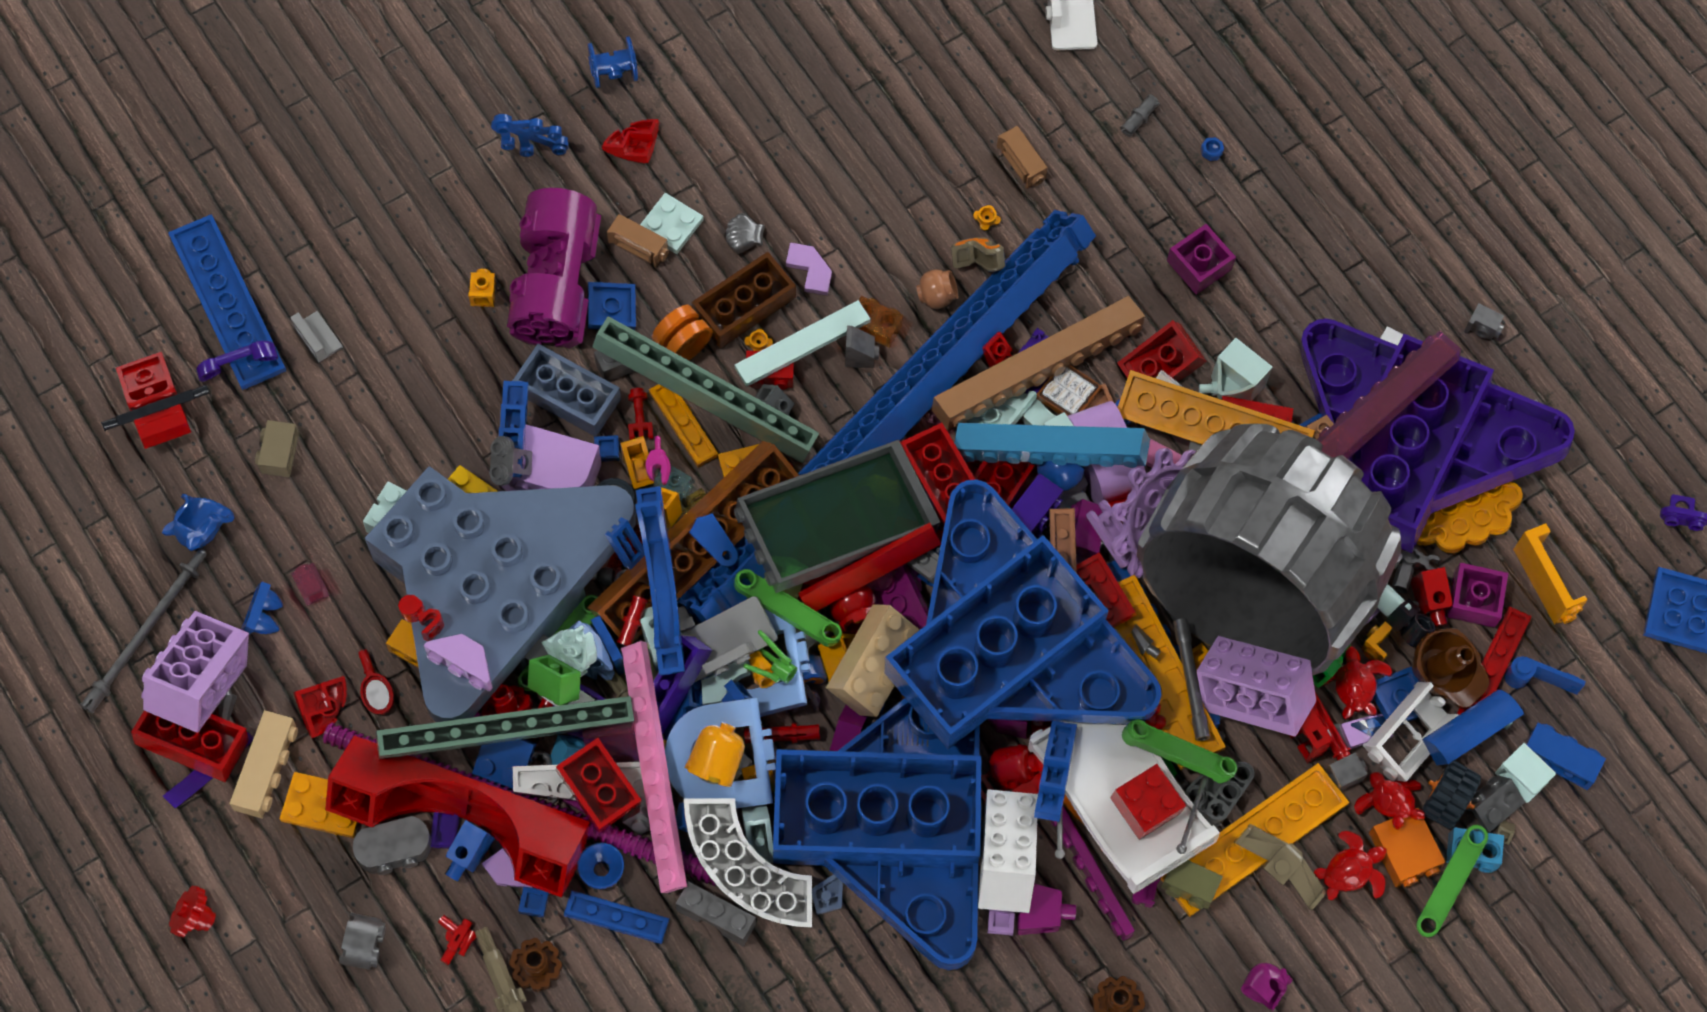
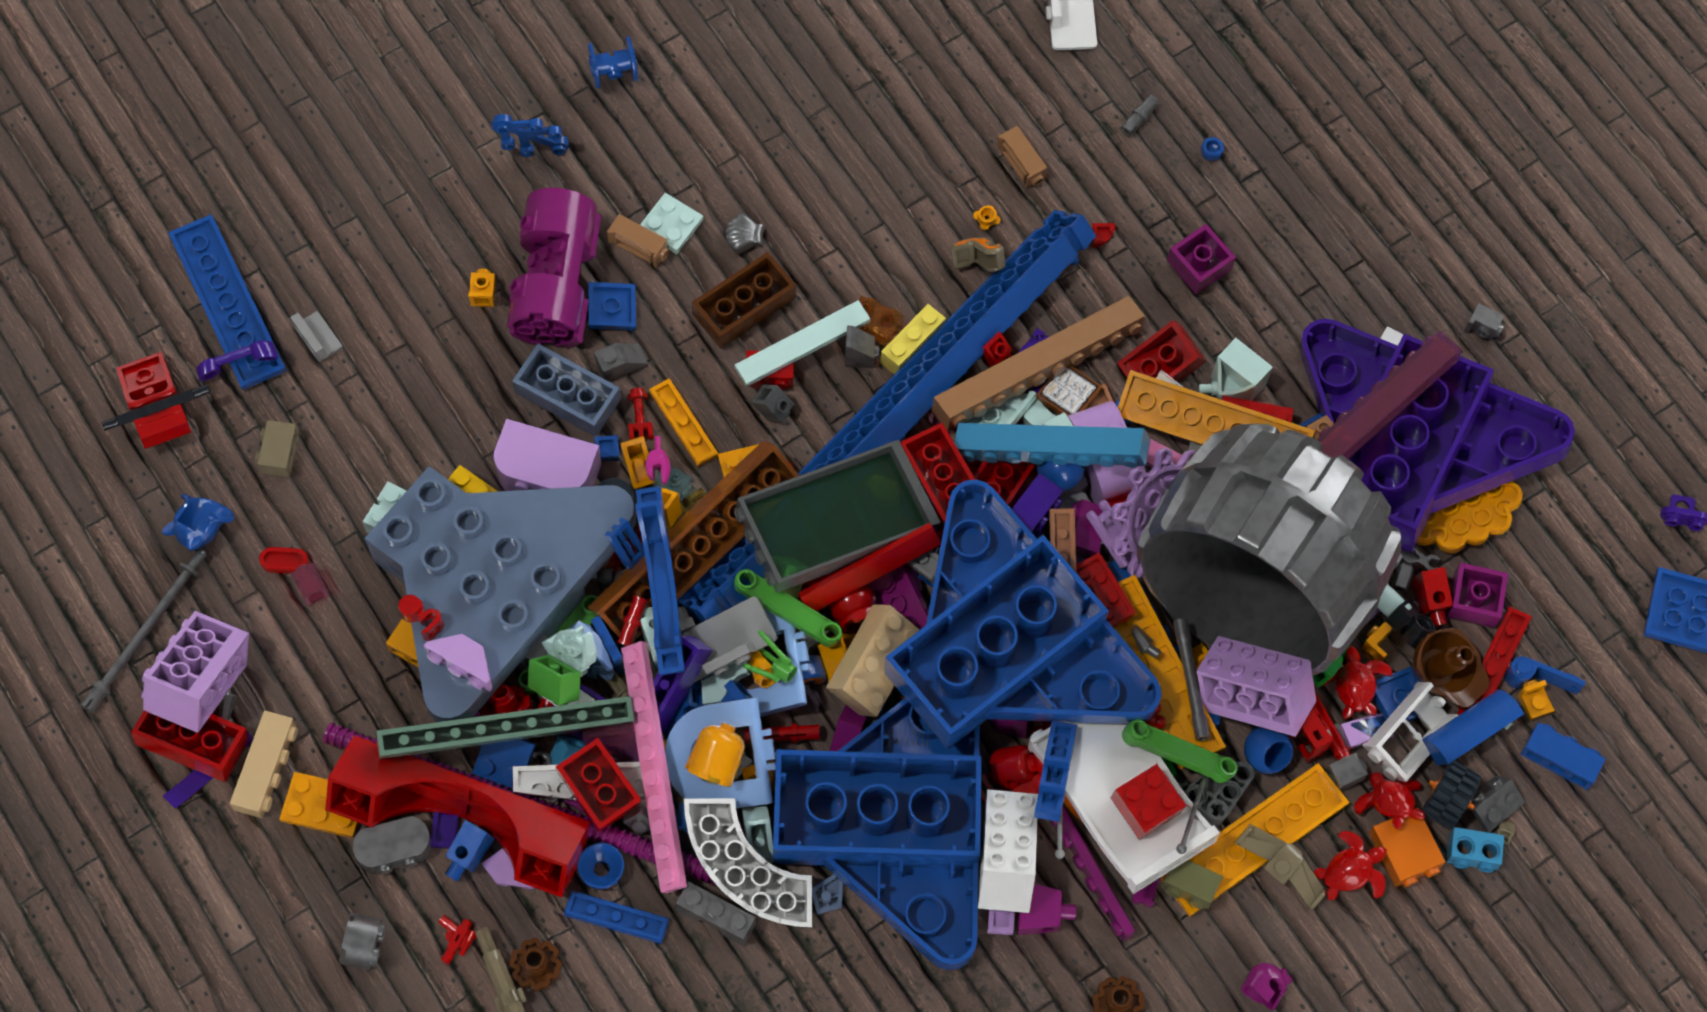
red plant [169,885,216,937] -> none
blue tile [241,582,283,635] -> none
red brick [293,676,347,739] -> none
red piece [358,649,394,715] -> none
flat silver bracket [489,436,532,486] -> none
blue slope [498,381,529,478] -> none
blue plate [518,887,549,918] -> none
sand green brick [593,316,819,464] -> none
red brick [601,119,659,163] -> none
orange wheel [651,305,713,361] -> none
blue piece [689,513,738,567] -> none
light orange plate [745,329,773,351] -> none
lavender tile [786,243,832,296] -> none
nougat piece [917,270,959,309] -> none
bright green piece [1416,825,1488,937] -> none
light aqua piece [1495,743,1556,803] -> none
light orange panel [1513,523,1587,625] -> none
none -> red tile [259,547,309,574]
none -> light yellow brick [880,304,946,374]
none -> red tile [1091,223,1115,248]
none -> blue helmet [1244,727,1293,774]
none -> light orange bracket [1518,679,1555,721]

